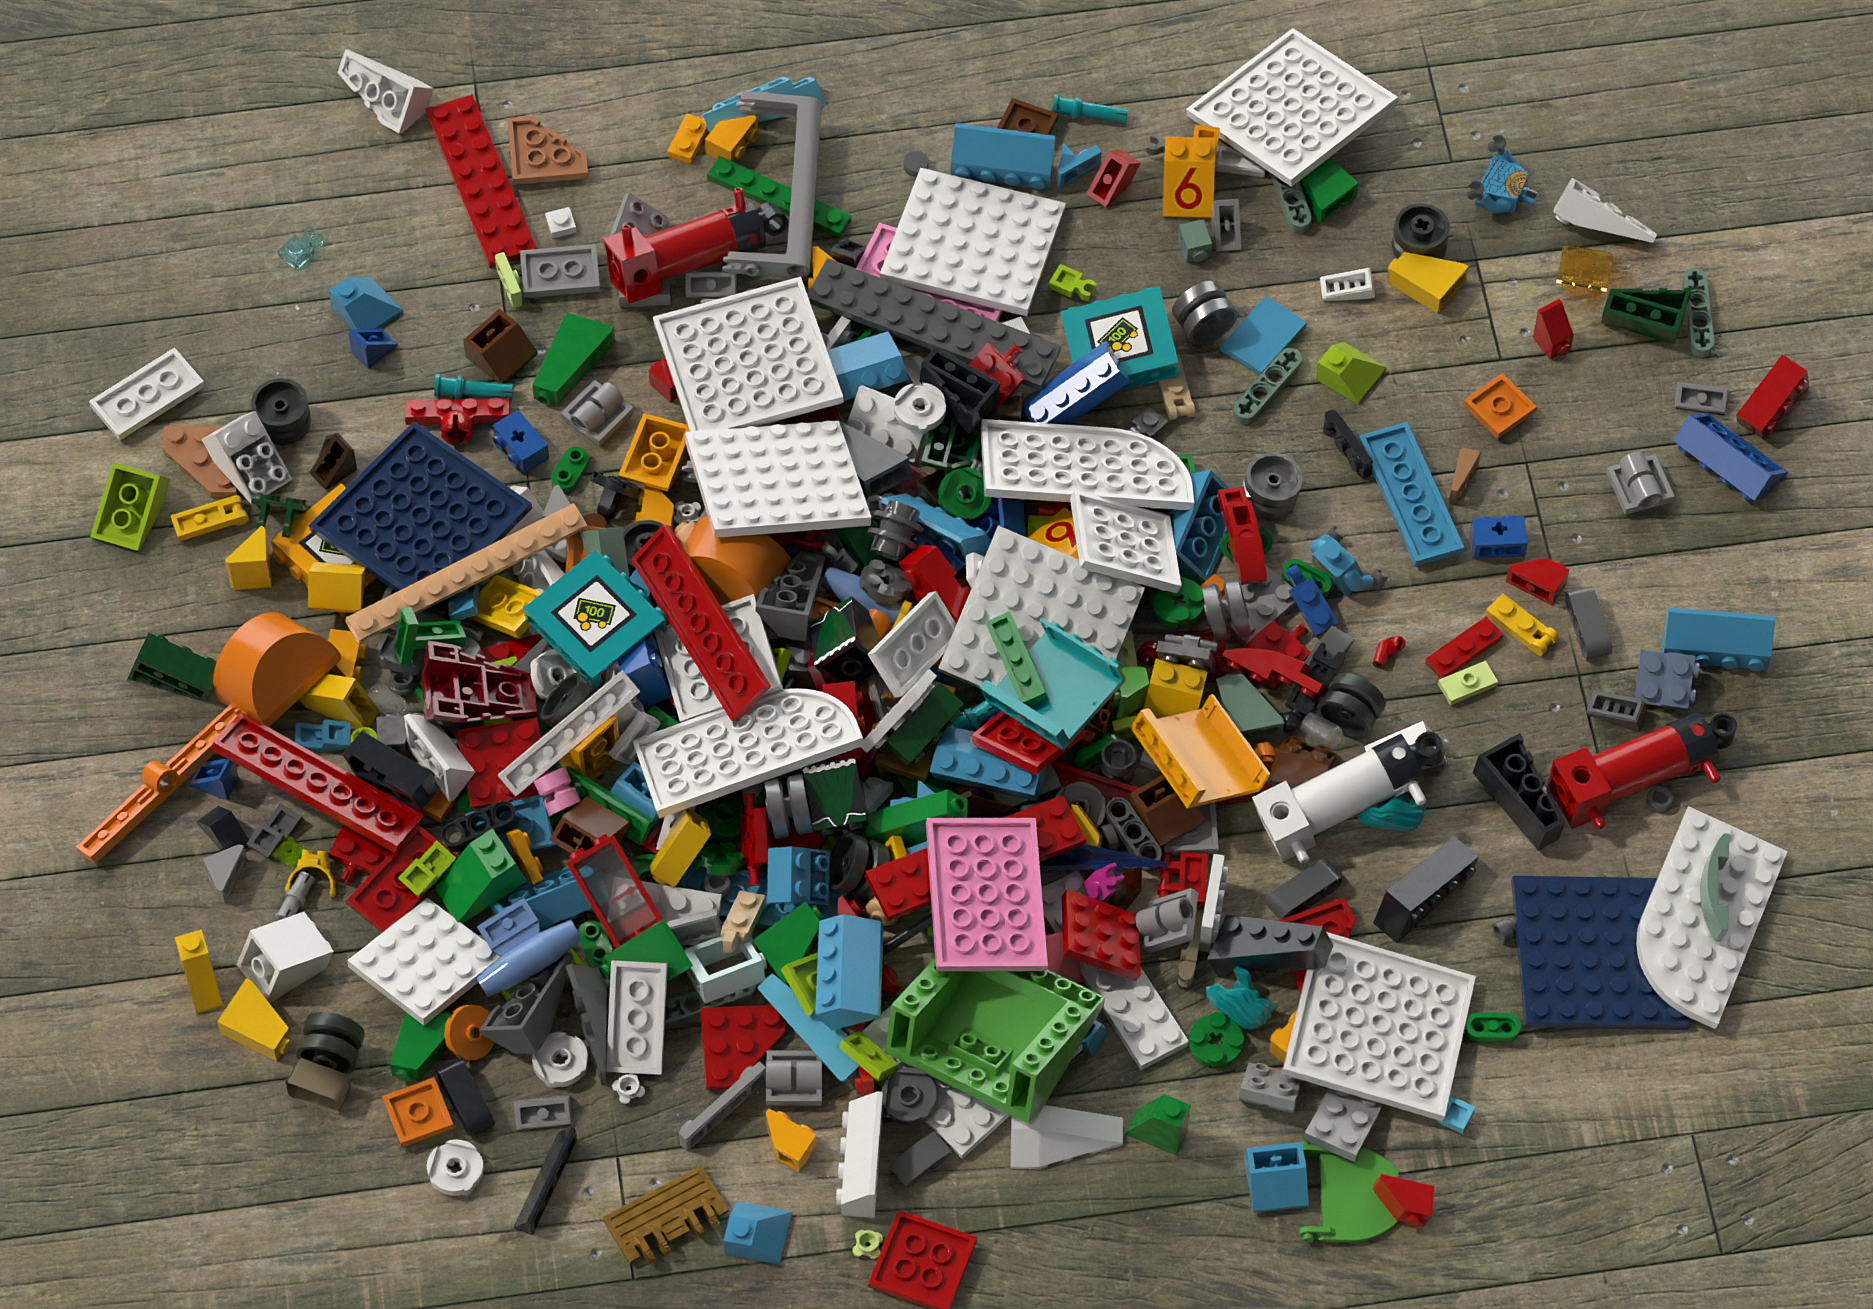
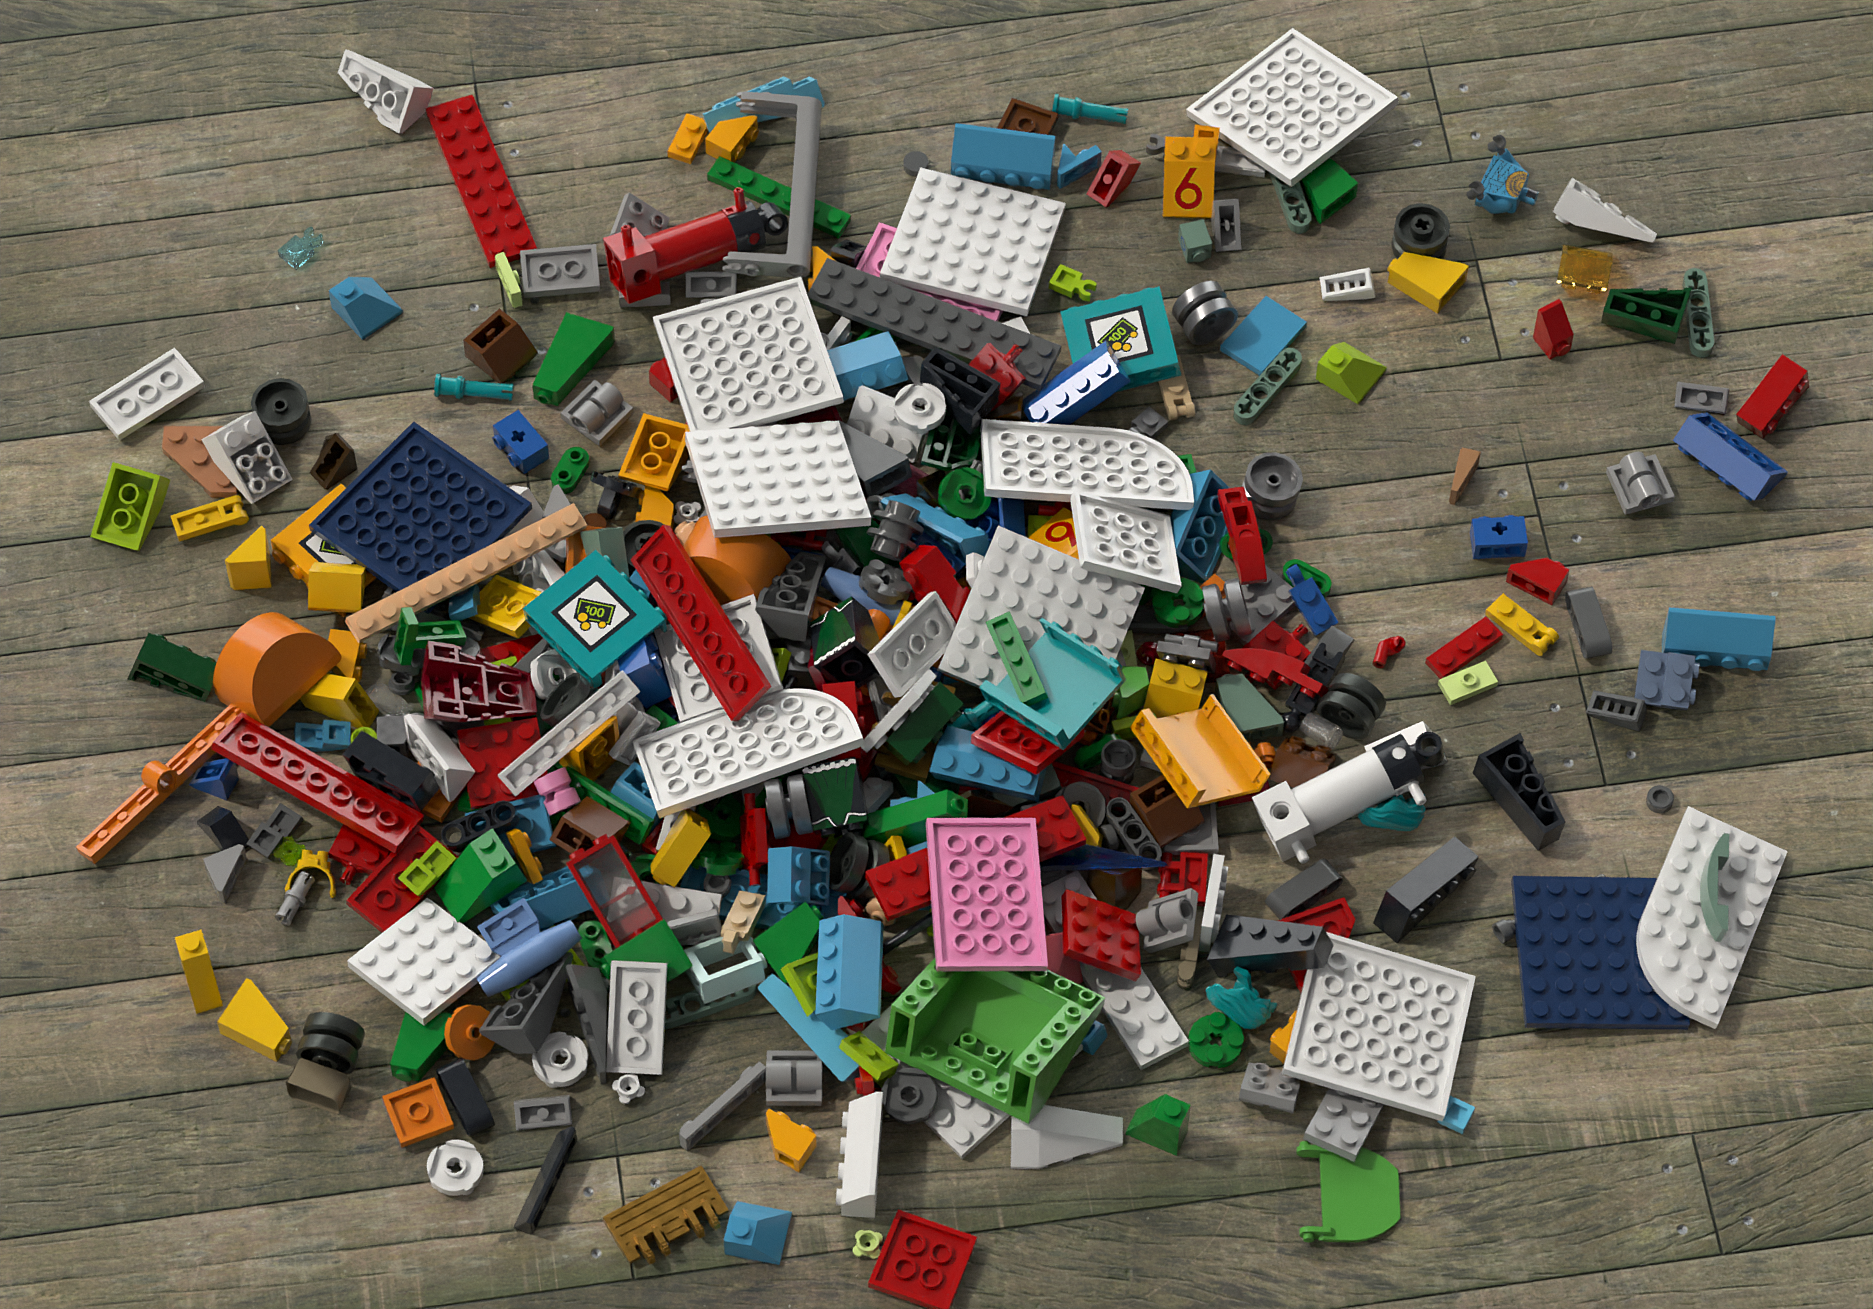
white slope [237,912,334,1003] -> none
dark green plate [251,494,312,537] -> none
blue slope [348,329,398,369] -> none
red plate [405,398,510,445] -> none
nougat plate [507,116,588,185] -> none
white plate [545,207,576,239] -> none
red plate [700,1005,785,1090] -> none
dark grey slope [889,1131,953,1188] -> none
dark pink plate [1082,863,1124,902] -> none
dark azure slope [1244,1142,1309,1213] -> none
dark azure torso [1310,526,1388,597] -> none
black plate [1323,410,1373,479] -> none
dark azure plate [1359,422,1464,567] -> none
red slope [1372,1174,1435,1228] -> none
orange plate [1463,373,1537,439] -> none
green plate [1465,1012,1521,1042] -> none
red piece [1547,713,1737,830] -> none

